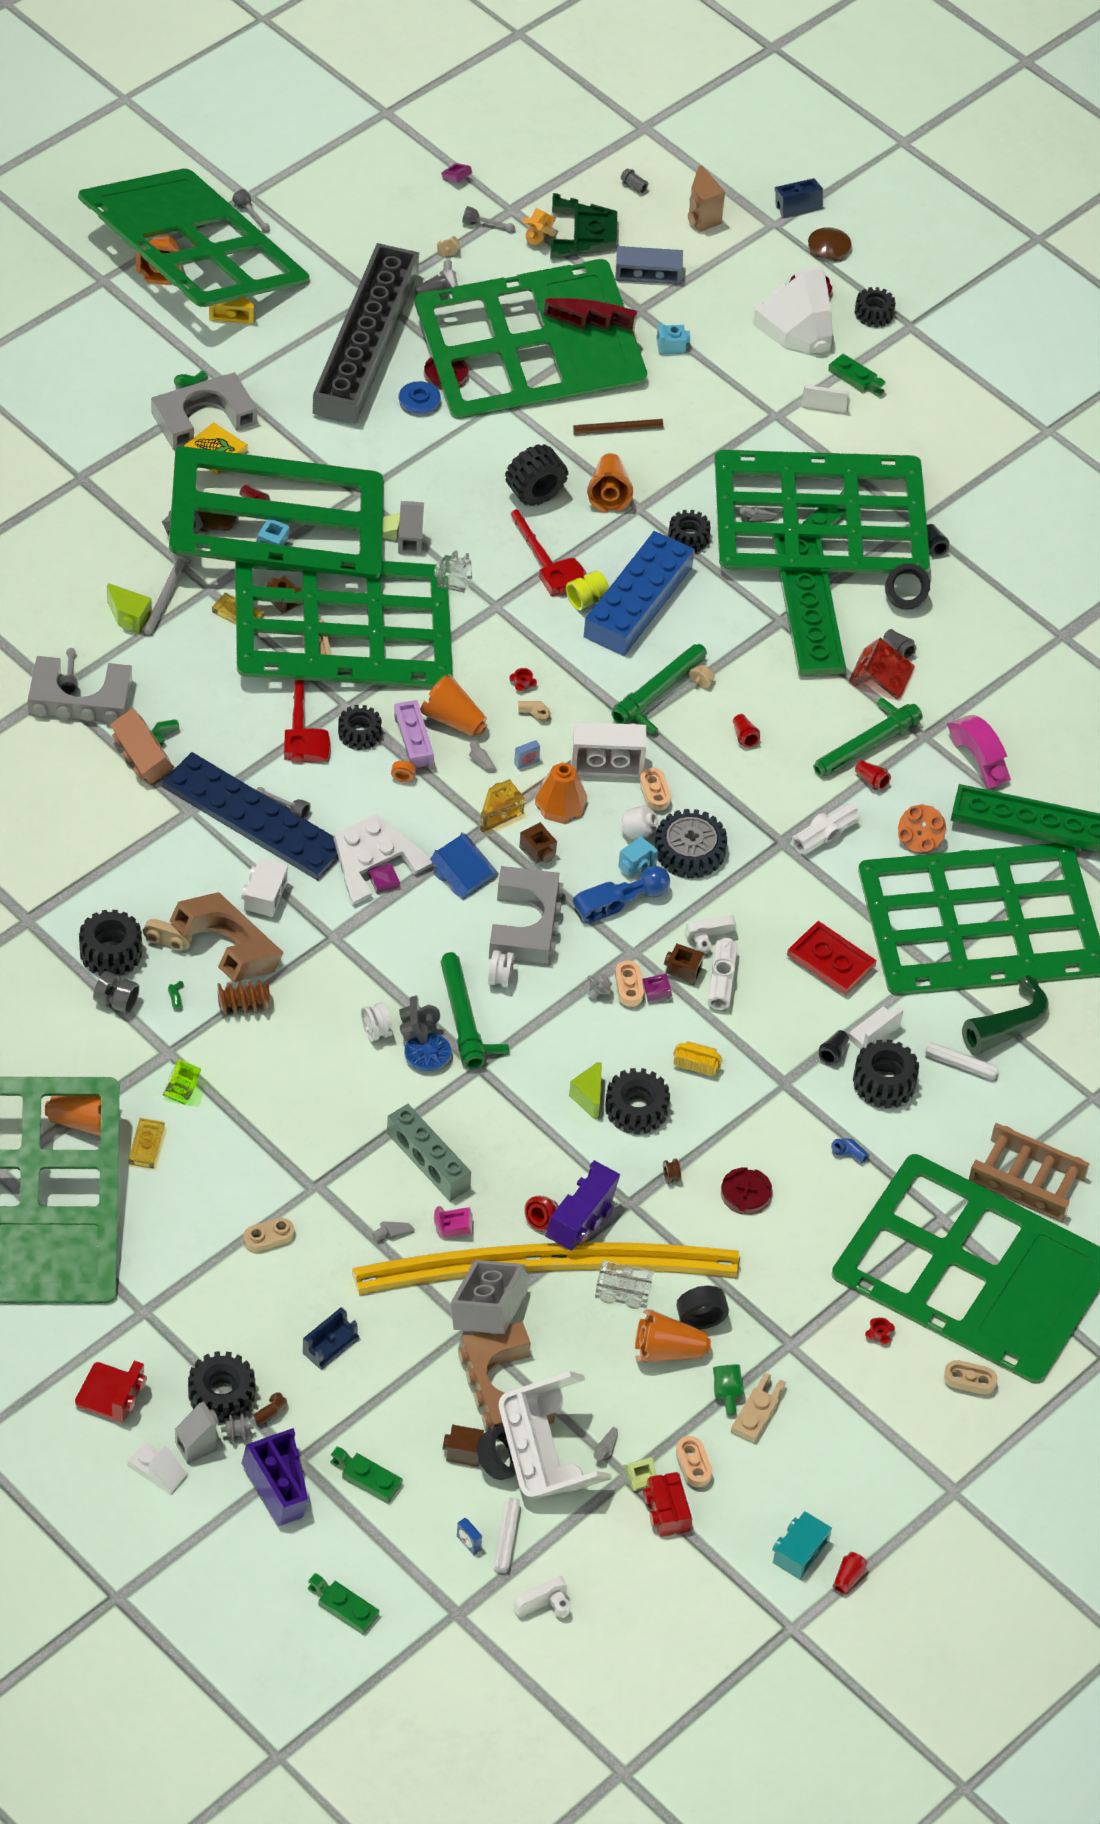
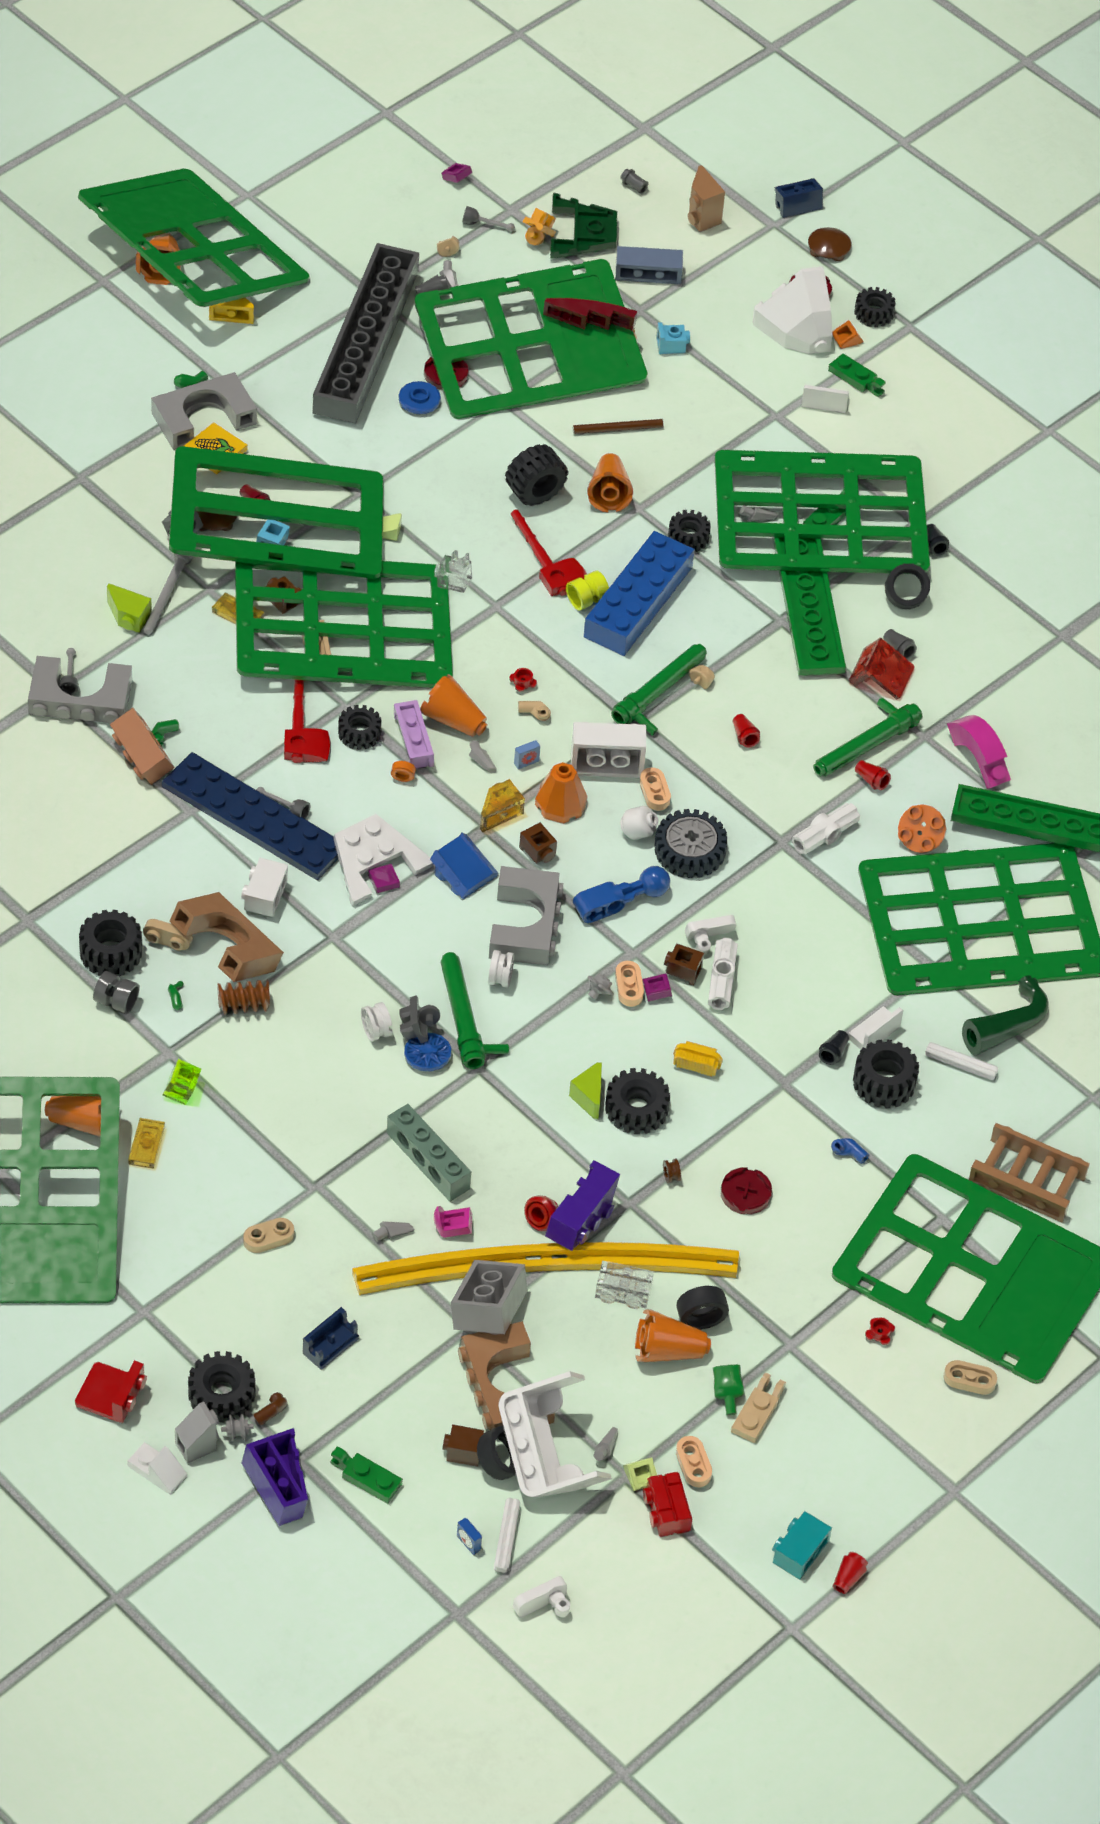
hinge [232,189,270,232] -> none
green plate [308,1573,380,1635] -> none
light grey slope [398,501,424,554] -> none
medium azure brick [618,836,658,878] -> none
red plate [787,920,877,995] -> none
none -> orange slope [832,320,864,349]

